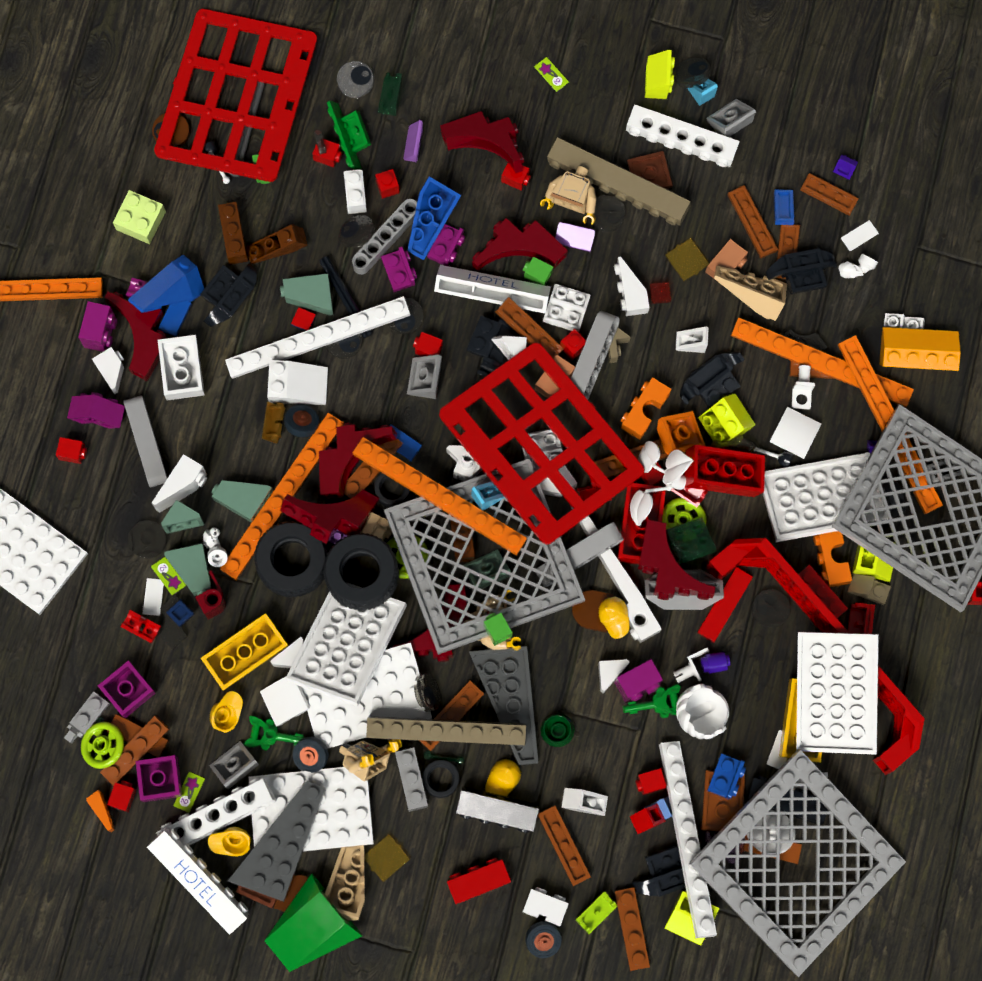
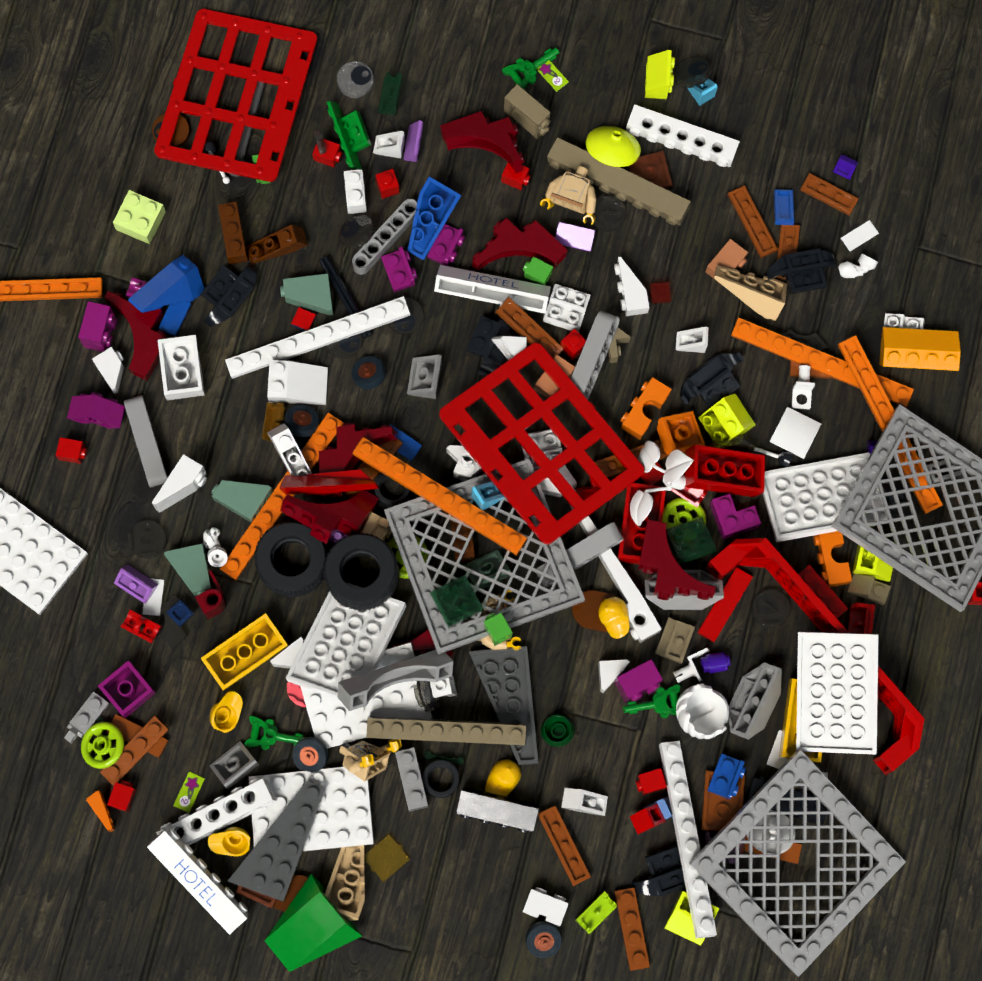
magenta brick [136,755,183,802] -> none
lime sticker [151,557,186,595] -> none
sand green slope [161,500,204,534] -> none
white slope [260,677,310,727] -> none
red brick [413,332,443,357] -> none
dark orange plate [419,681,484,751] -> none
red brick [447,858,511,905] -> none
clear yellow piece [665,238,709,281] -> none
light grey slope [707,99,756,137] -> none
none -> medium lavender slope [114,564,158,604]
none -> white slope [267,424,312,476]
none -> red wedge [280,469,379,495]
none -> light grey arch [337,650,453,711]
none -> black wheel [351,356,386,389]
none -> white slope [373,131,405,159]
none -> clear green plate [430,575,483,629]
none -> white bracket [430,676,457,698]
none -> green piece [502,47,559,90]
none -> dark tan window [504,84,551,139]
none -> neon yellow dish [586,126,641,167]
none -> dark tan plate [655,617,695,664]
none -> magenta brick [709,494,761,540]
none -> light grey wedge [728,662,782,739]

